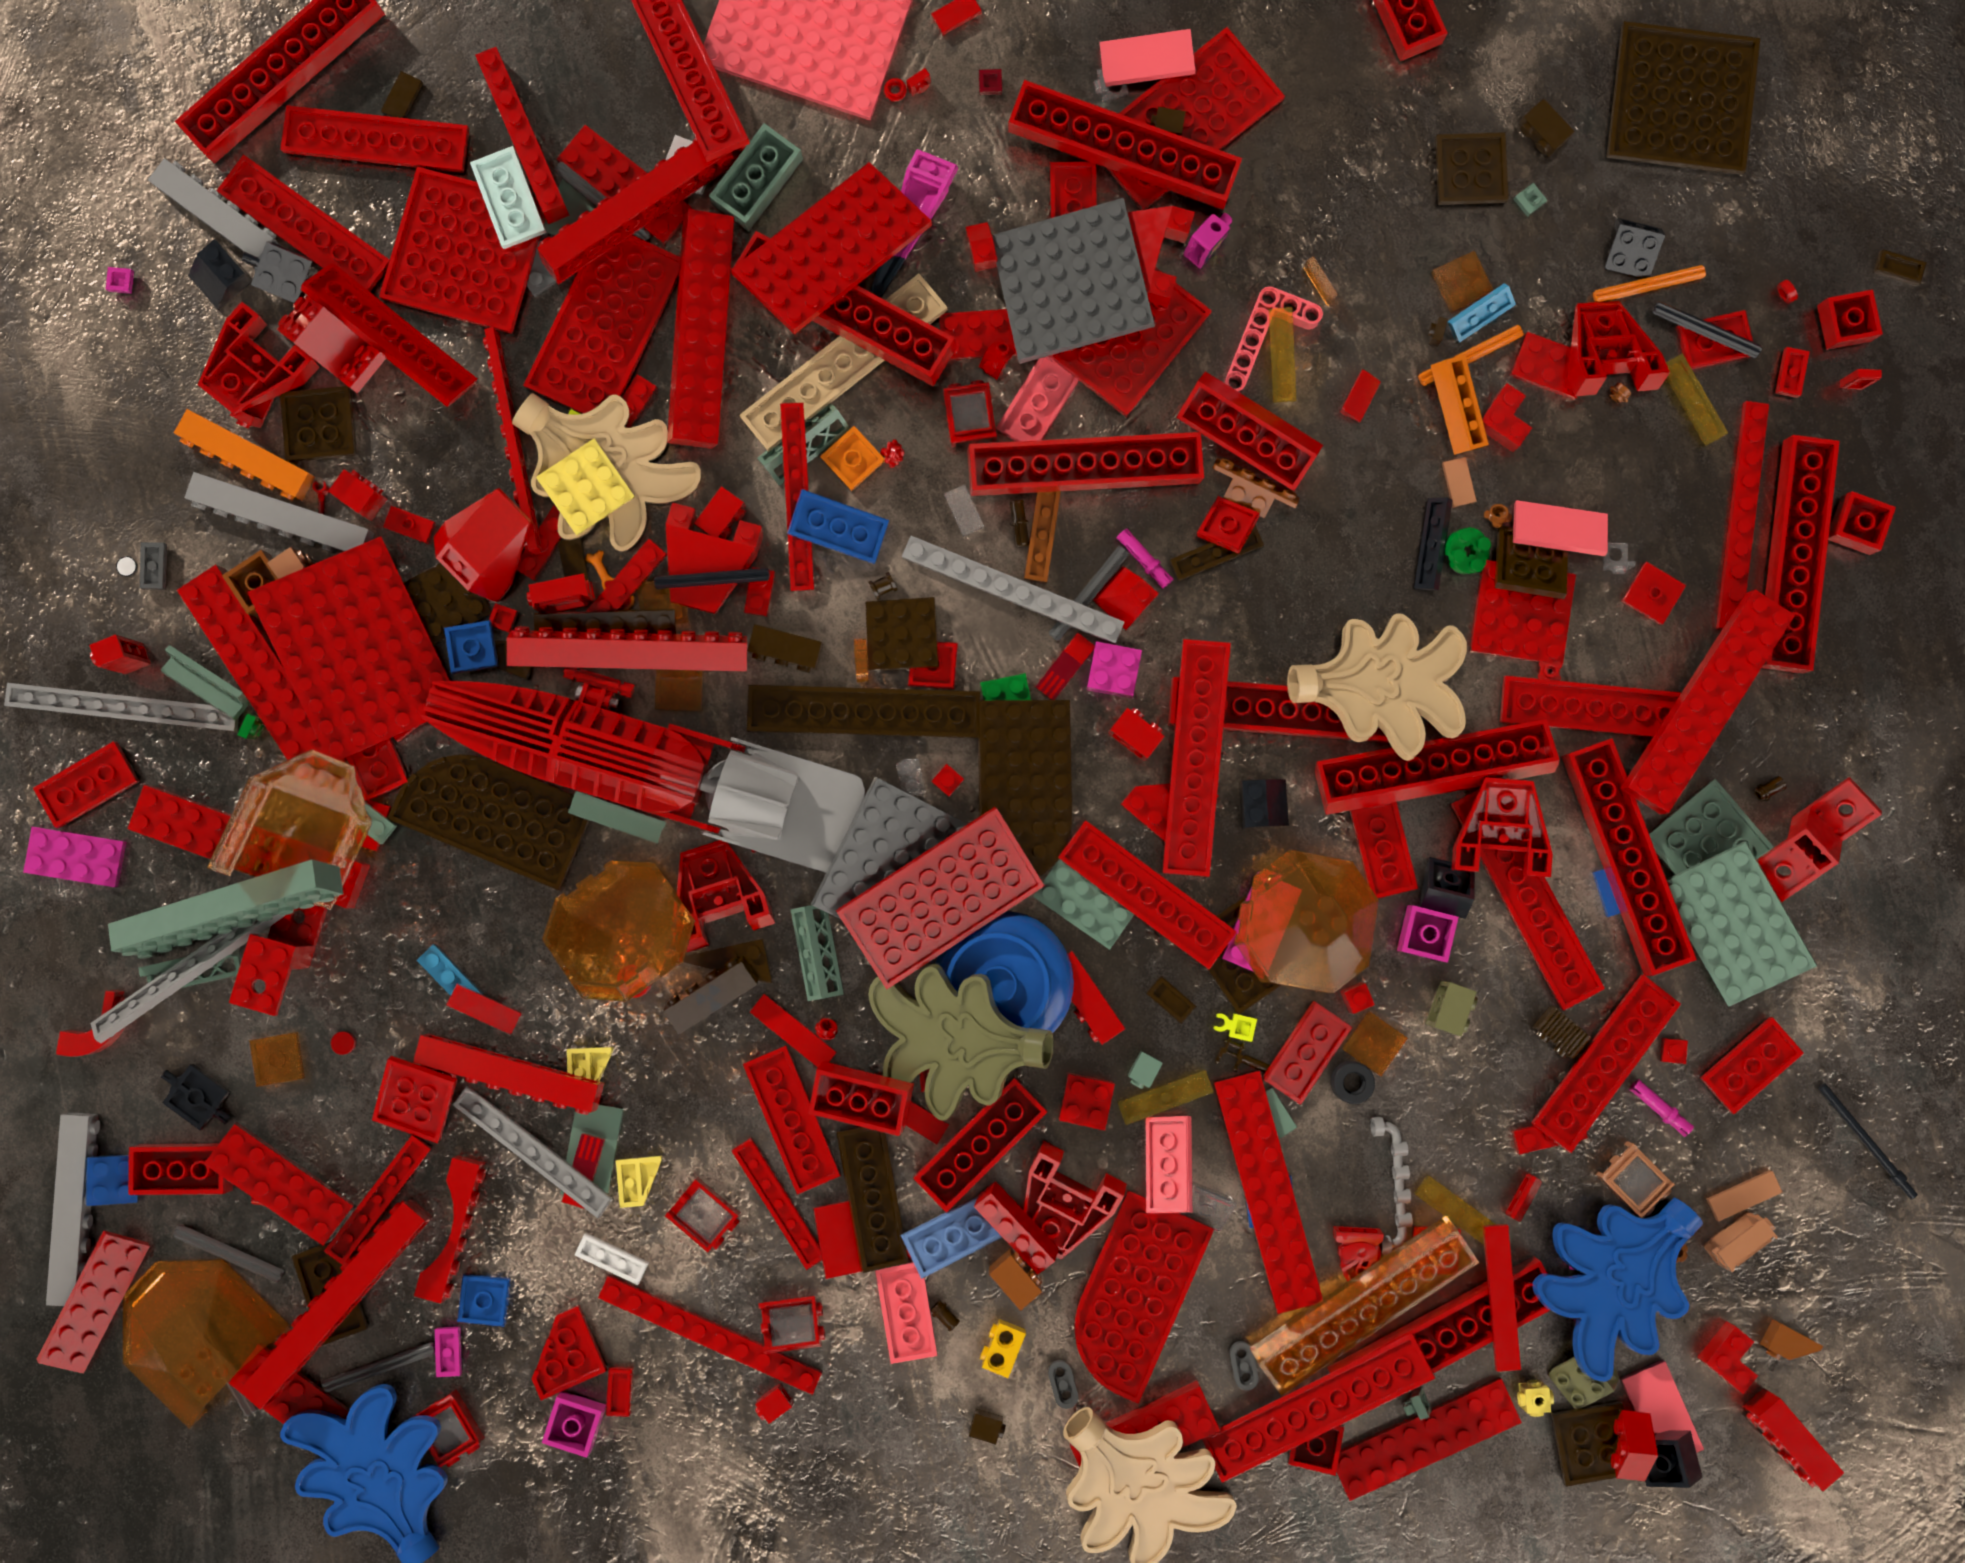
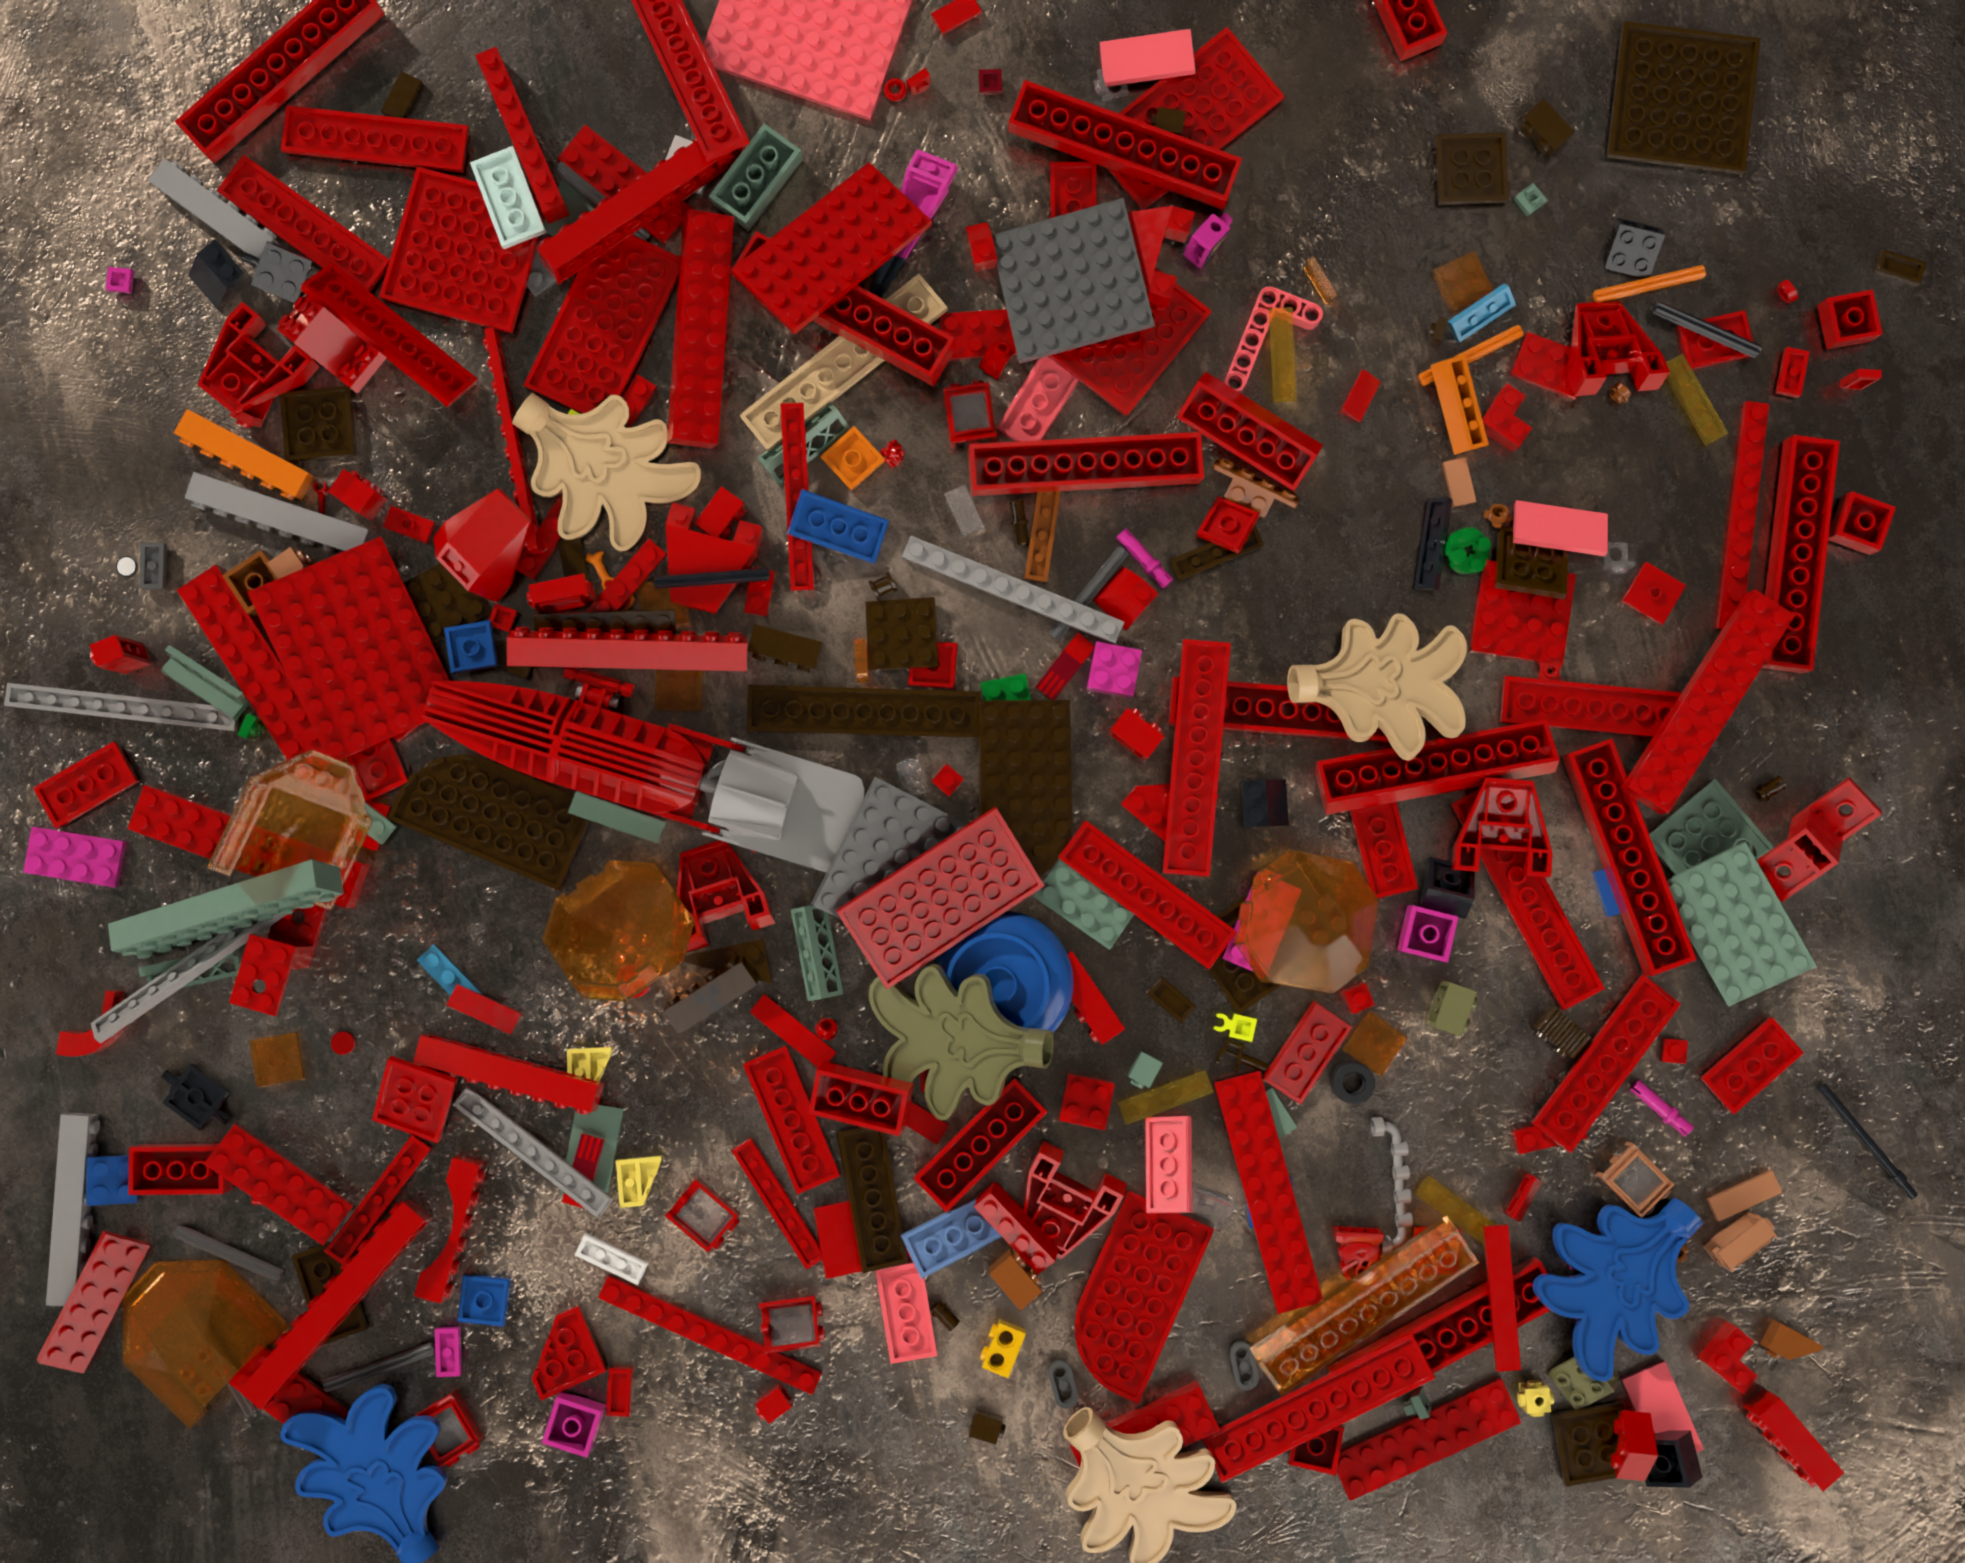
light yellow plate [536,439,635,536] -> none

